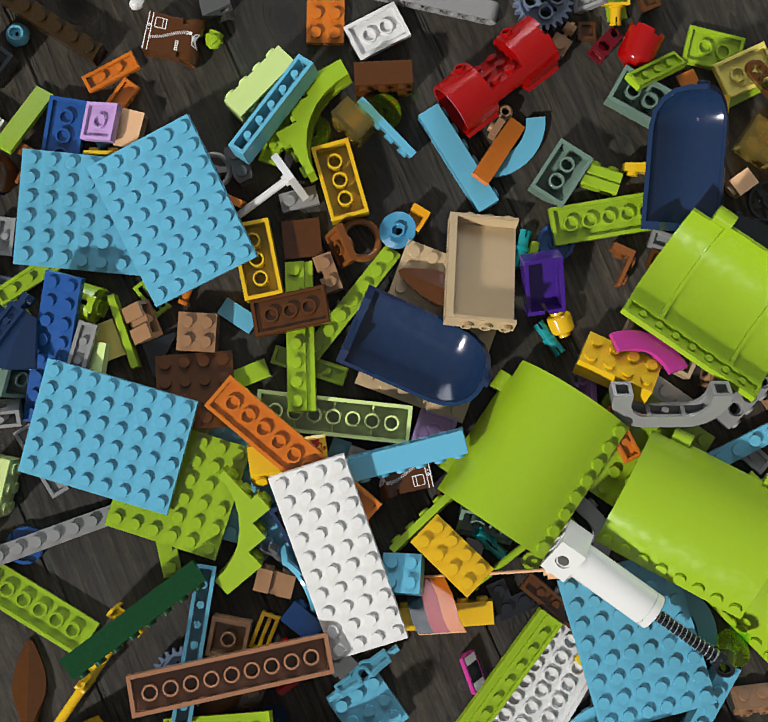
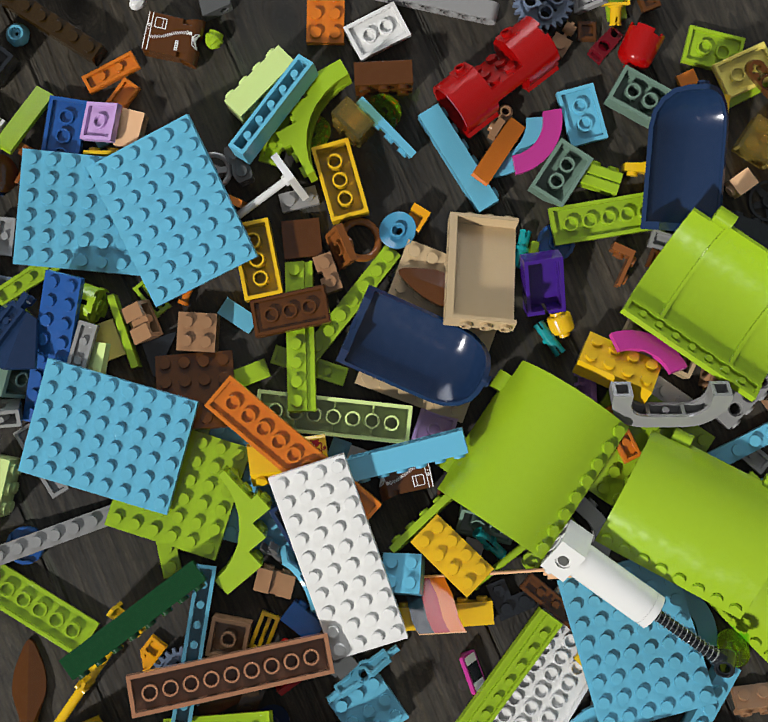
lime tile [624,51,687,91] -> none
none -> light orange tile [140,634,168,671]
none -> dark pink tile [512,108,563,176]
none -> medium azure plate [555,83,608,147]

